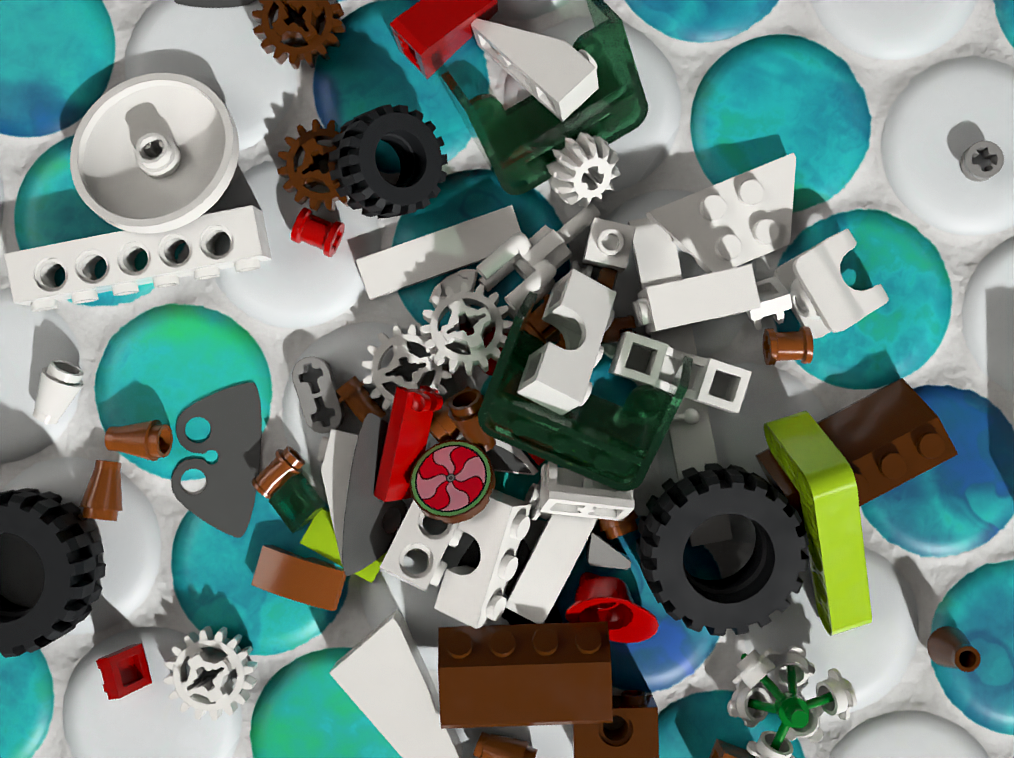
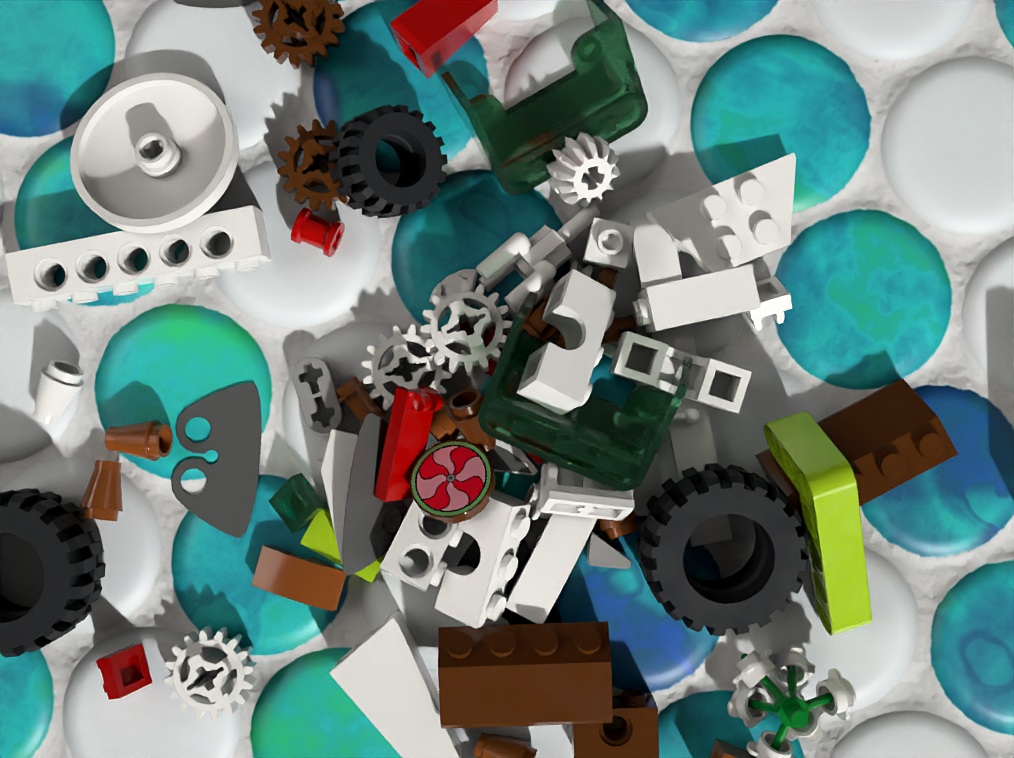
dark orange pin [251,446,305,499] -> none
white tile [356,205,522,300] -> none
white slope [471,18,599,122] -> none
red piece [565,572,659,643] -> none
dark orange bush [762,326,814,365] -> none
white piece [773,229,889,339] -> none
reddish brown cone [927,626,981,672] -> none
light grey bush [960,141,1004,182] -> none

